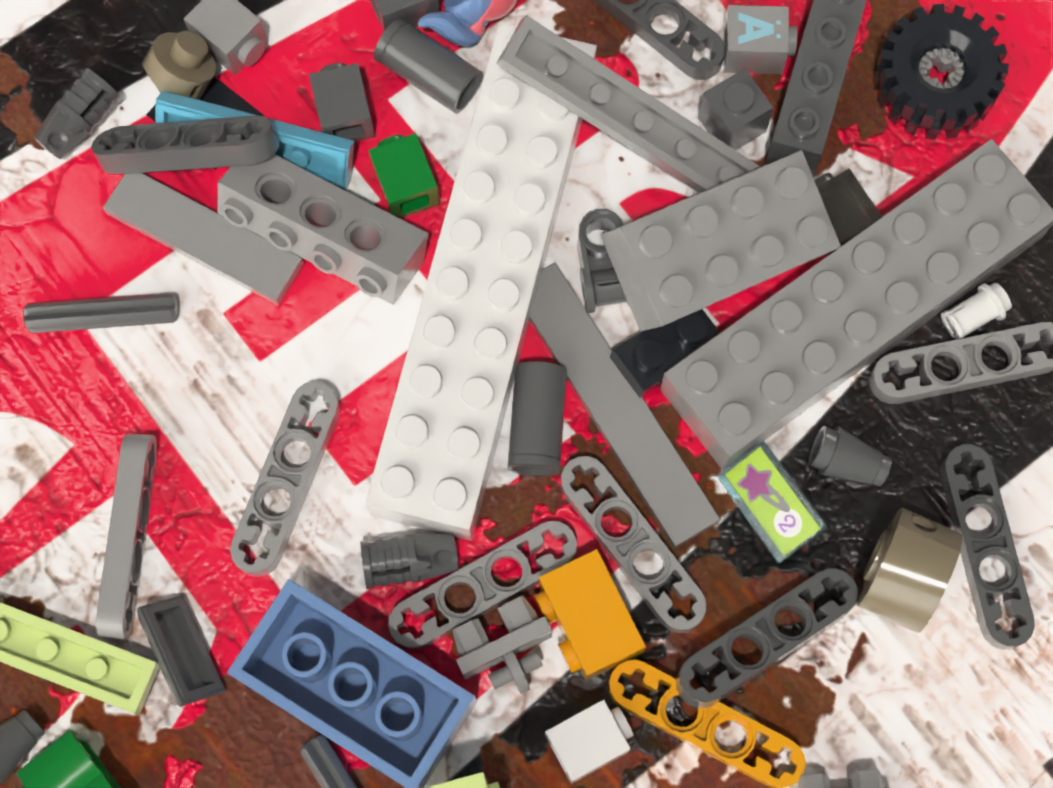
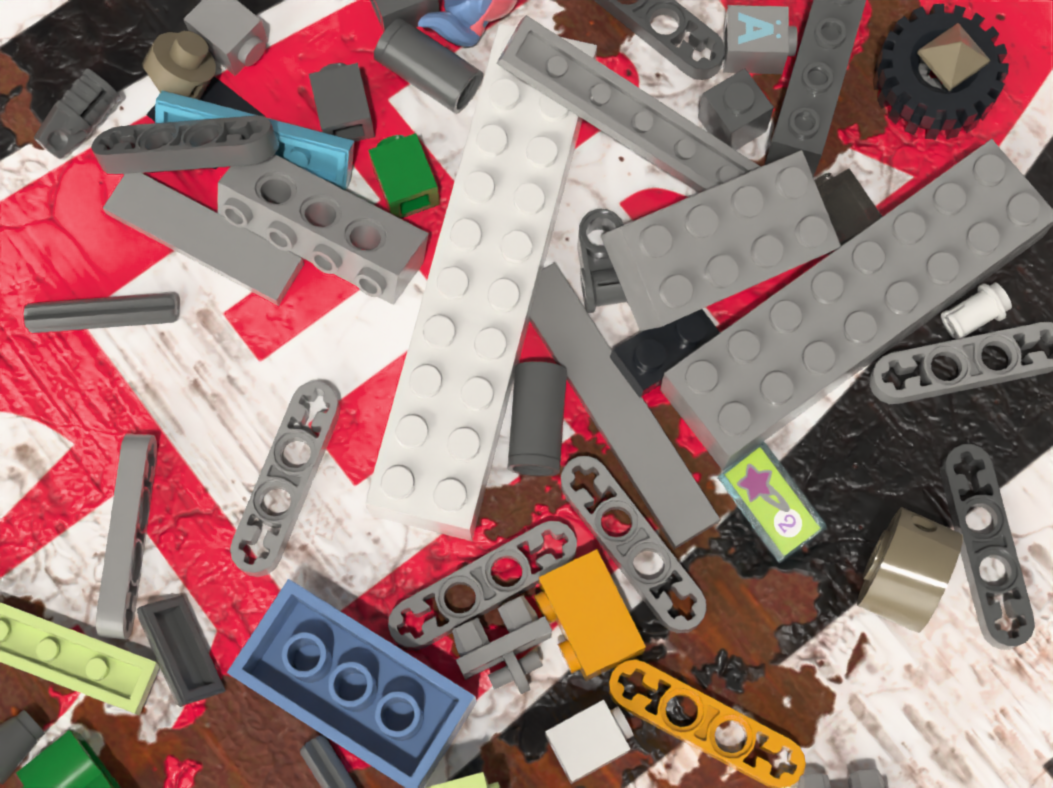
dark grey hinge [360,534,458,589] -> none
dark grey beam [676,568,858,708] -> none
dark grey cone [808,426,892,486] -> none
none -> dark tan slope [917,23,990,91]

